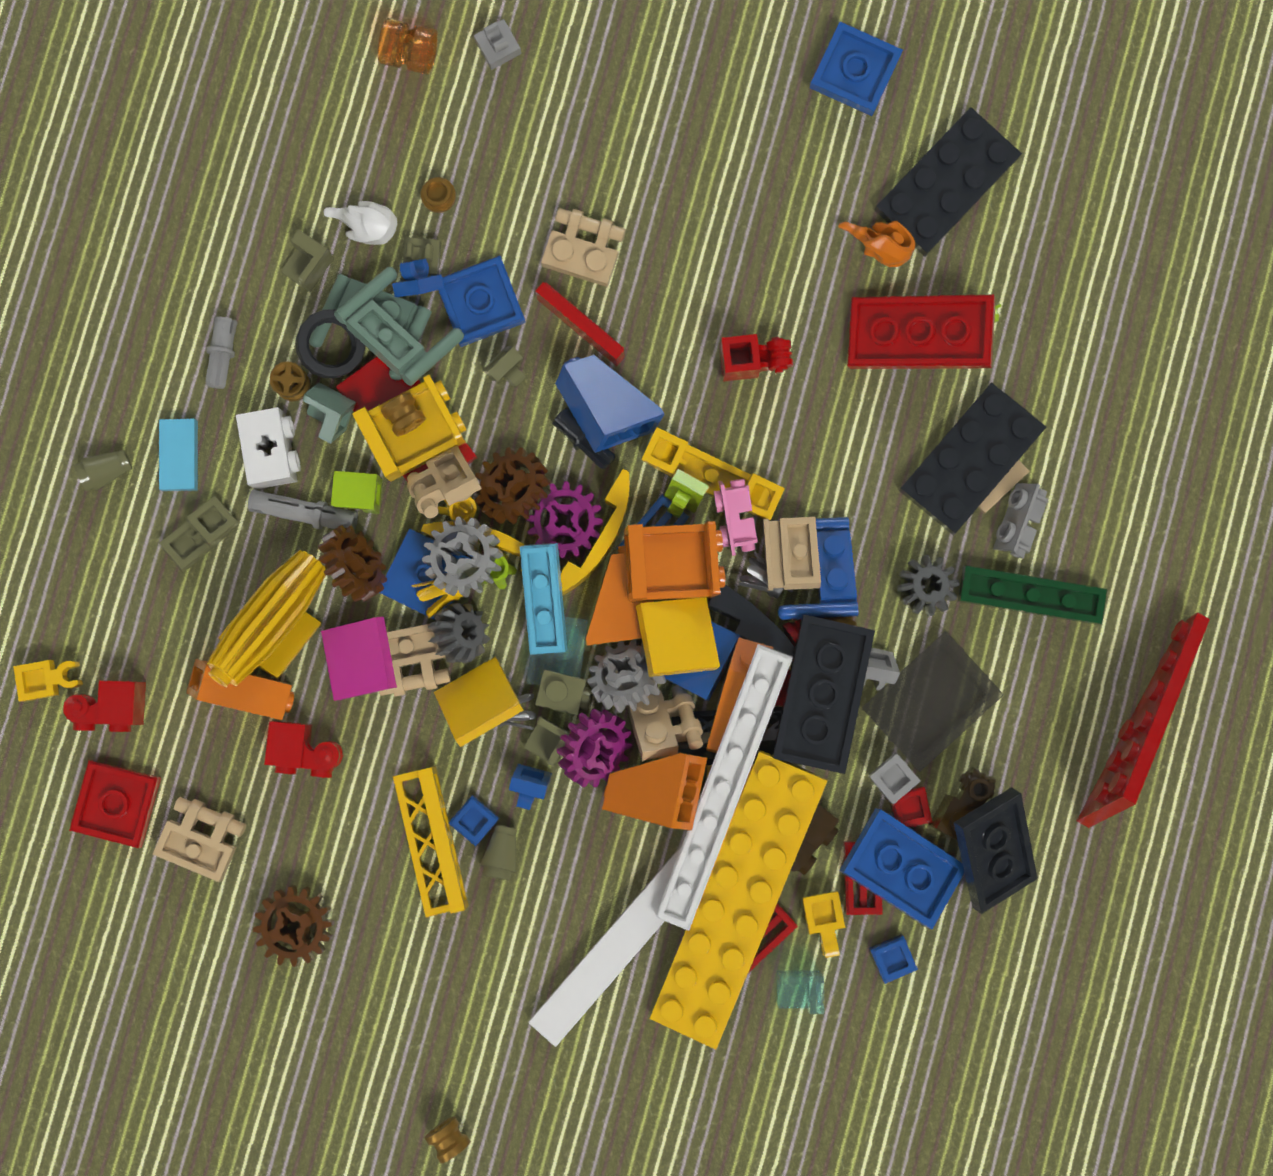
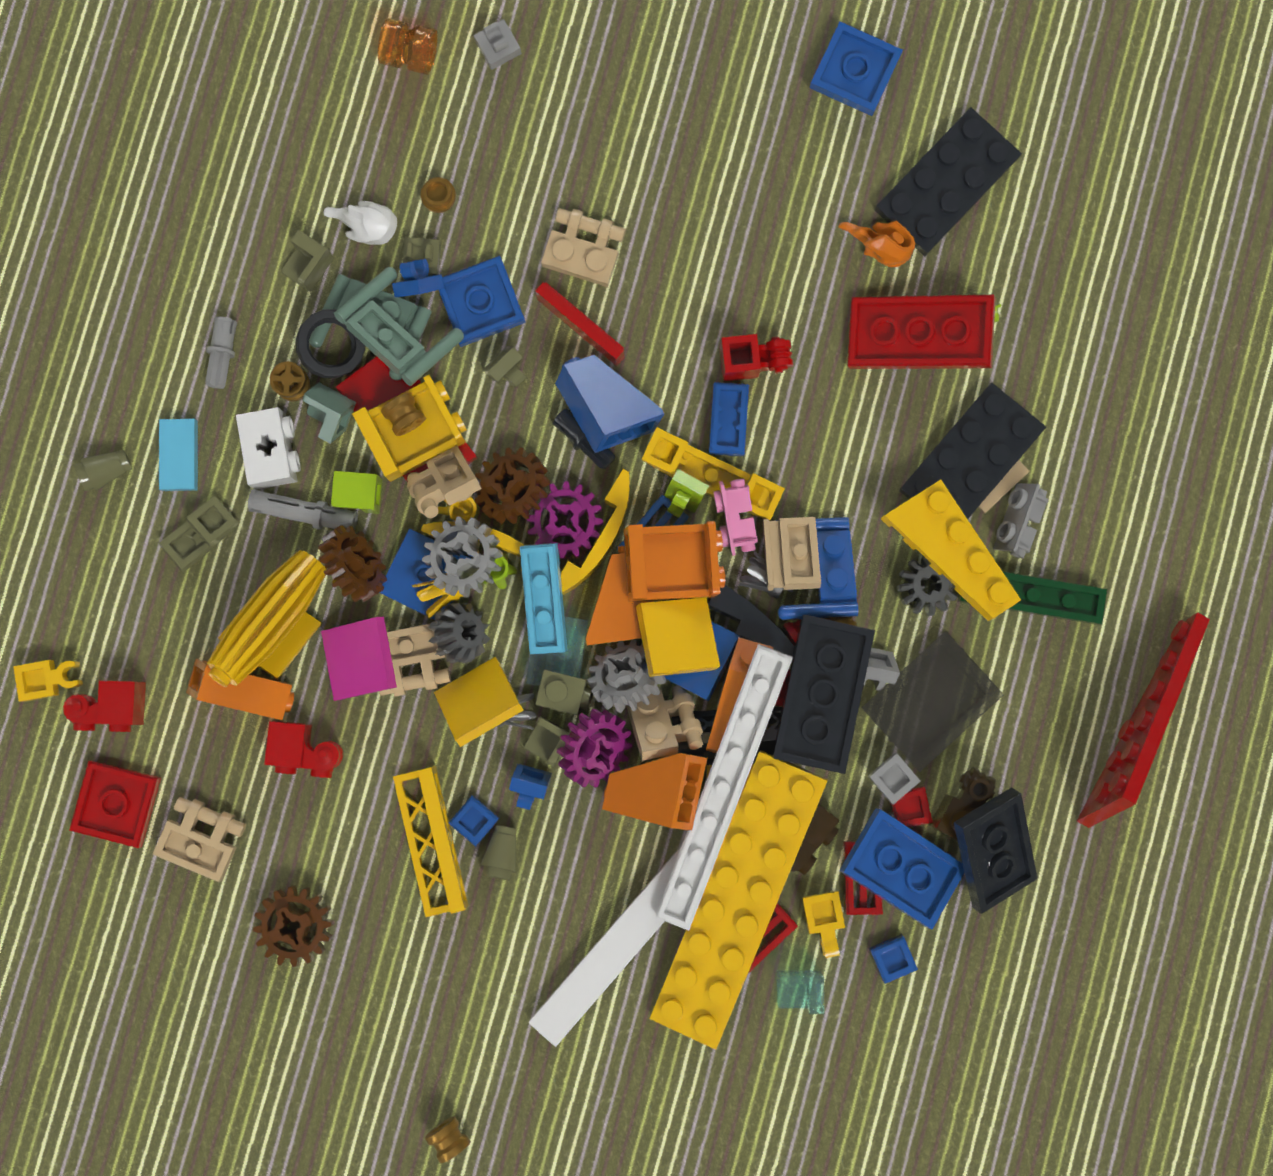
none -> blue plate [709,382,749,456]
none -> yellow wing [880,480,1021,621]

